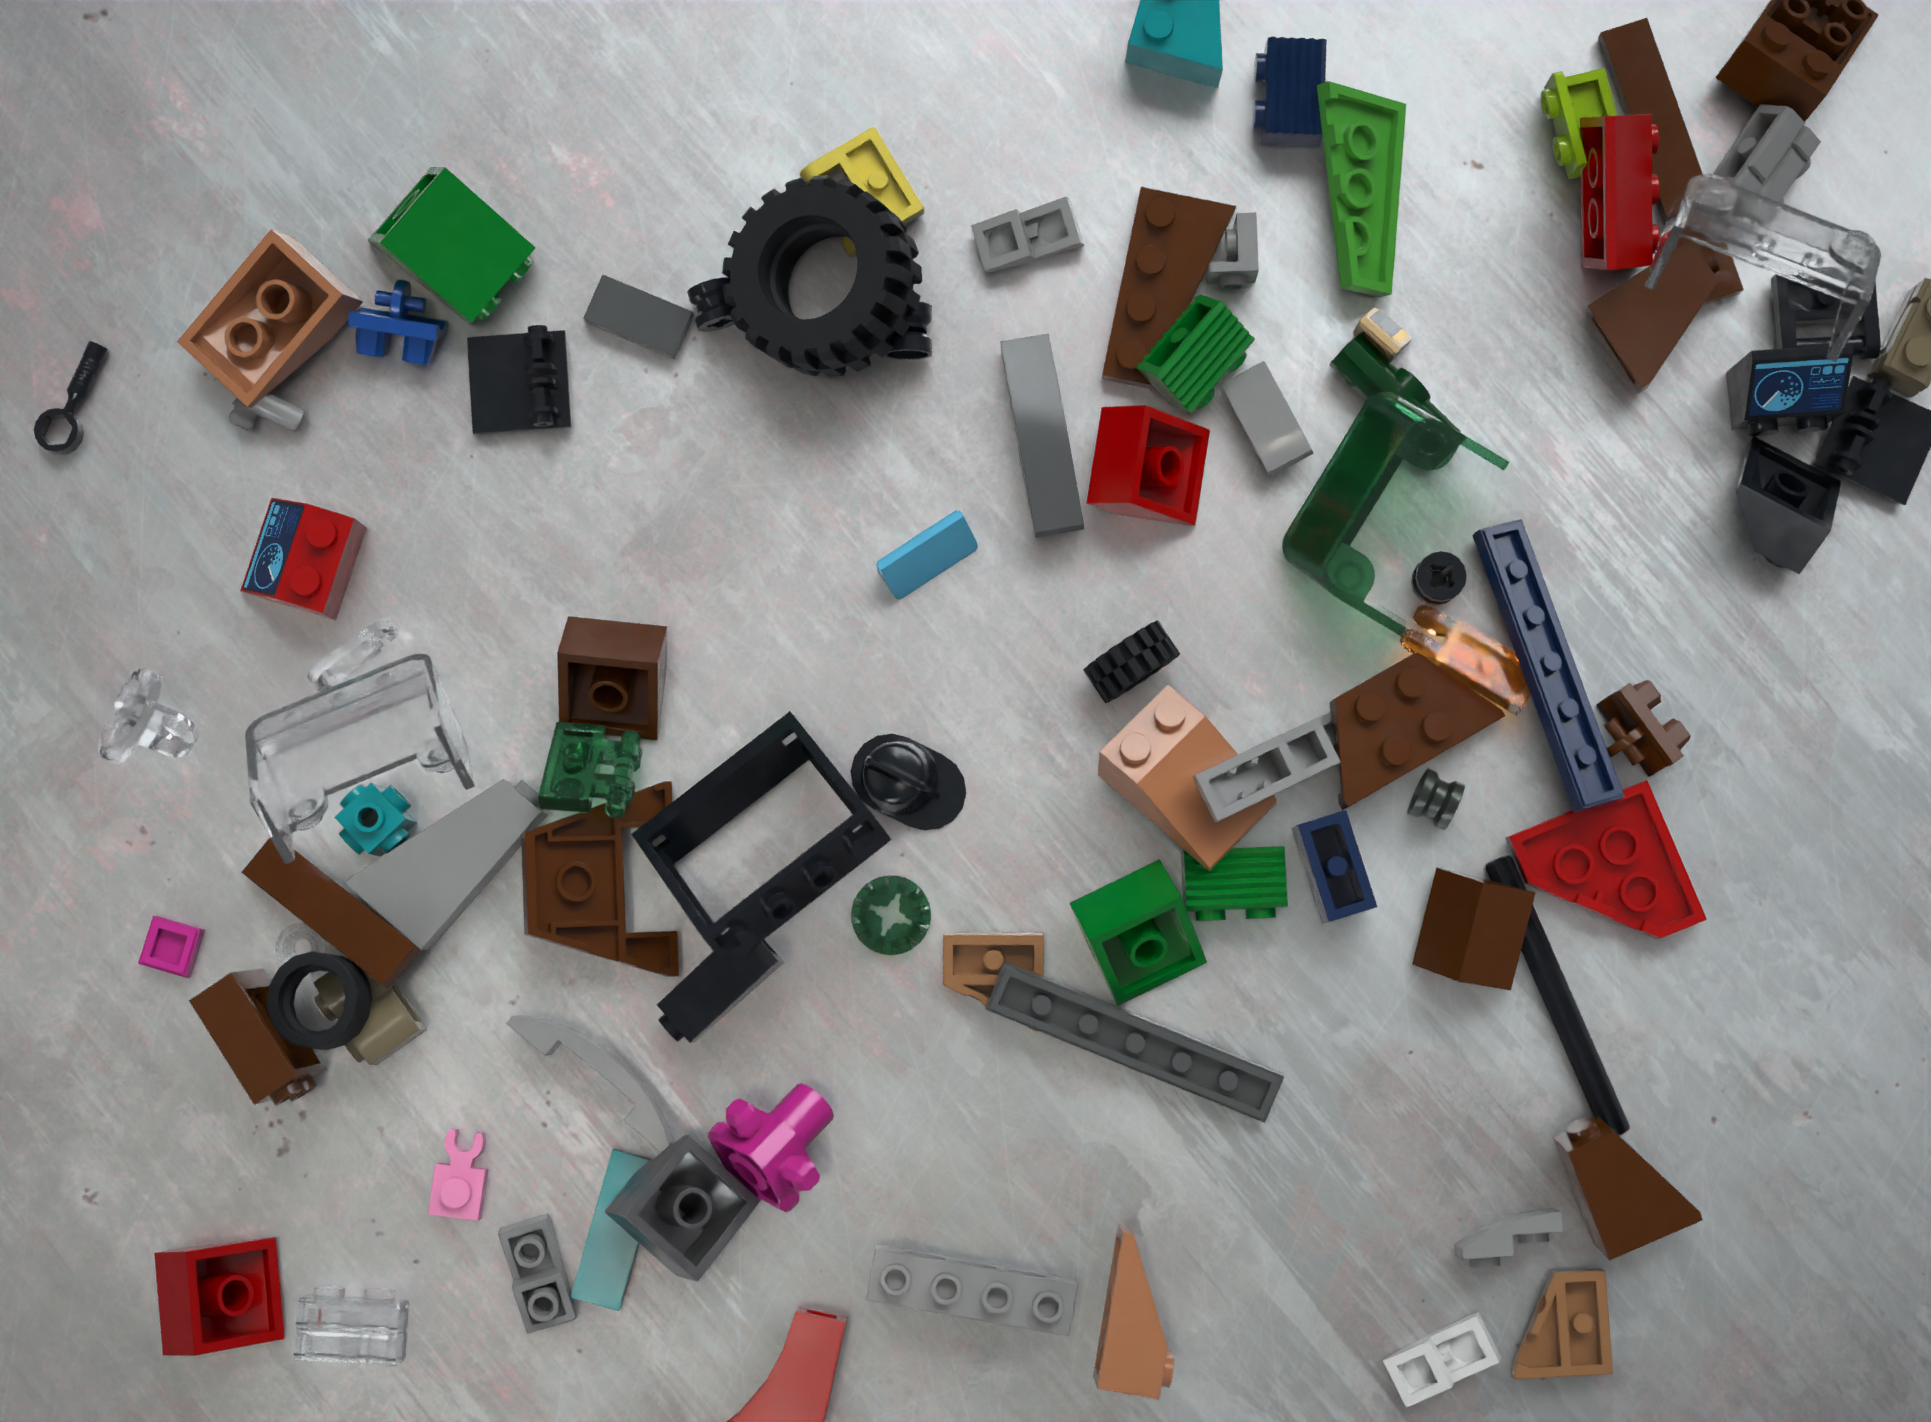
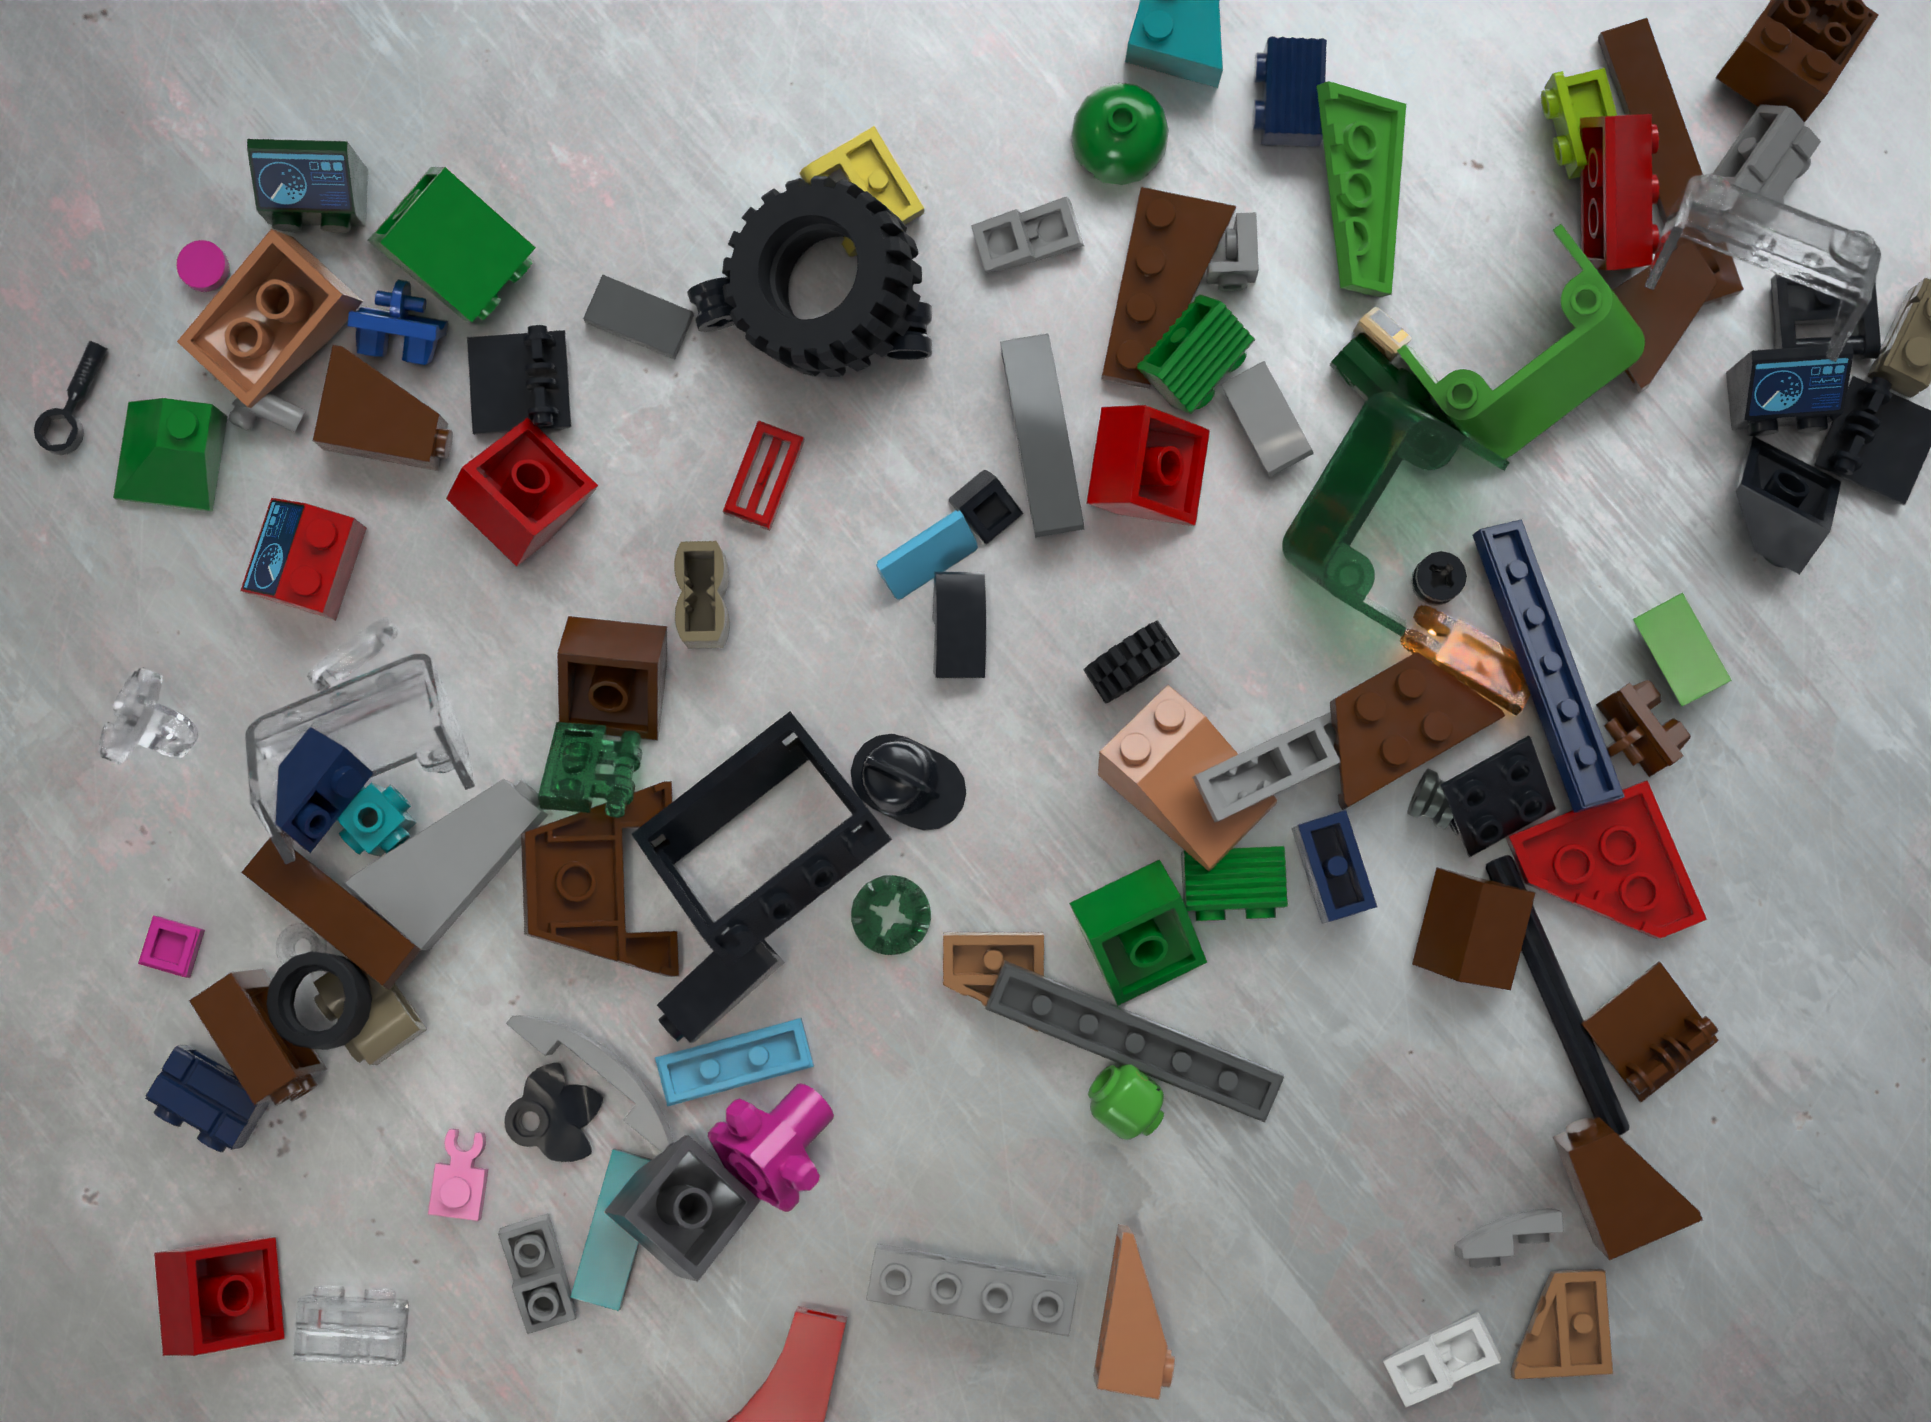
none -> green slope [113,398,228,512]
none -> dark blue brick [145,1045,271,1153]
none -> dark pink tile [176,240,230,292]
none -> slope [247,139,368,233]
none -> dark blue slope [275,727,373,853]
none -> reddish brown slope [313,345,453,471]
none -> red slope [446,418,598,566]
none -> black plate [504,1062,603,1162]
none -> medium azure tile [655,1018,814,1107]
none -> dark tan brick [674,541,730,649]
none -> red tile [723,420,805,531]
none -> black slope [932,572,986,678]
none -> black slope [949,470,1024,544]
none -> green cylinder [1071,82,1169,185]
none -> bright green head [1088,1065,1164,1140]
none -> bright green windscreen [1397,224,1645,460]
none -> black hinge [1441,735,1556,857]
none -> reddish brown hinge [1581,962,1719,1102]
none -> bright green hinge [1632,593,1732,707]

